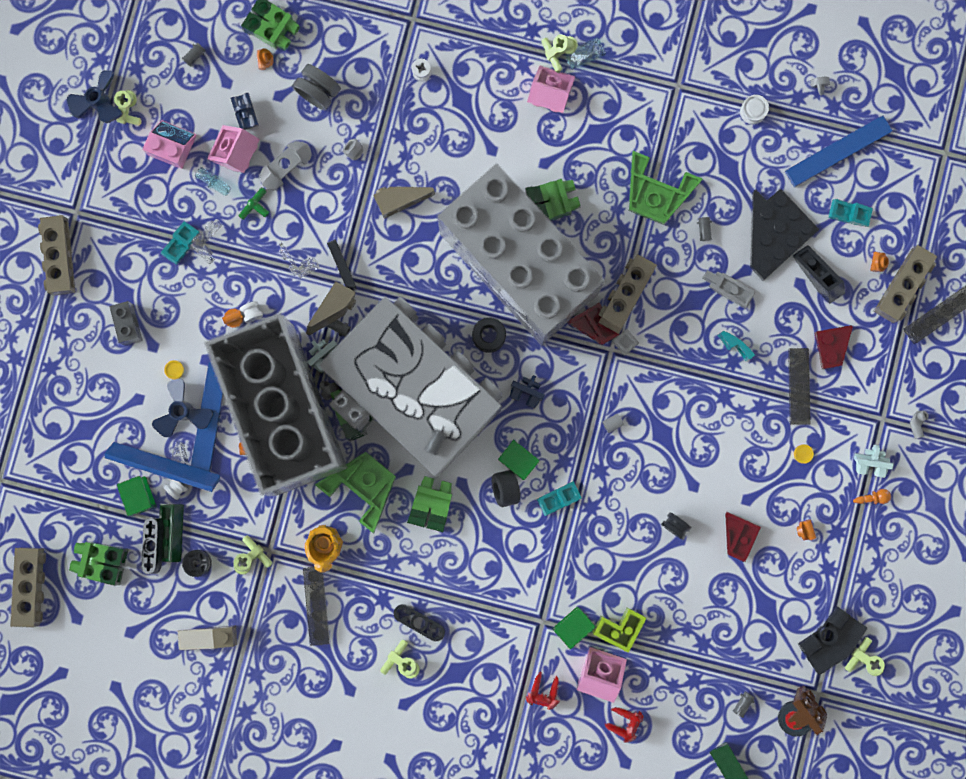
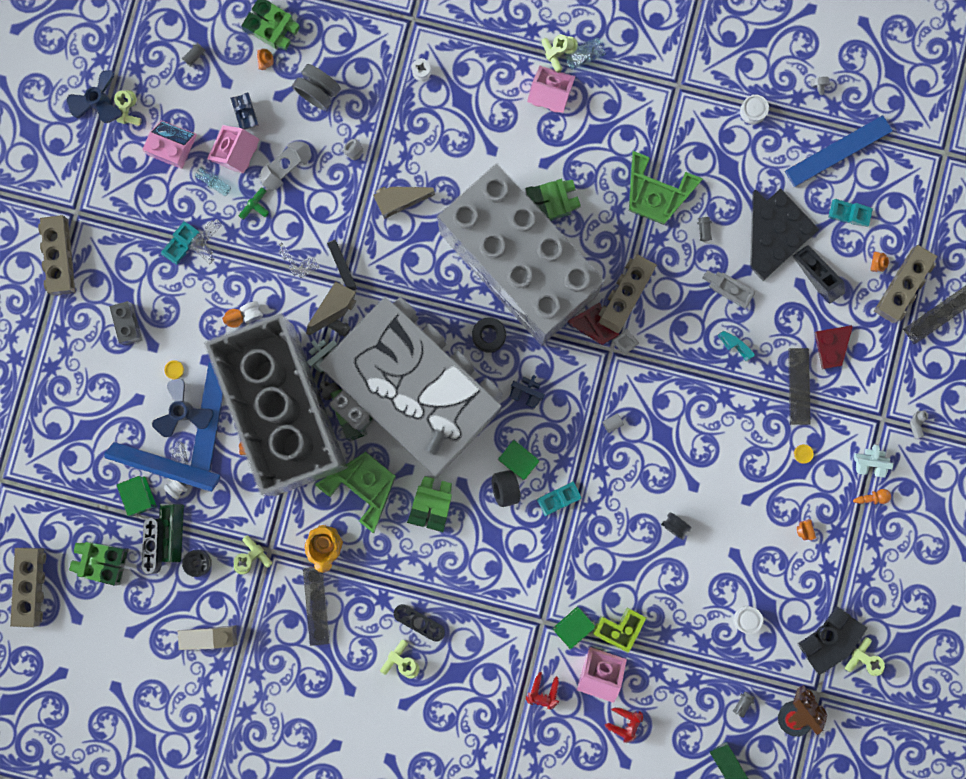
dark red wing [725,512,761,562] -> none
none -> white wheel [733,606,763,634]

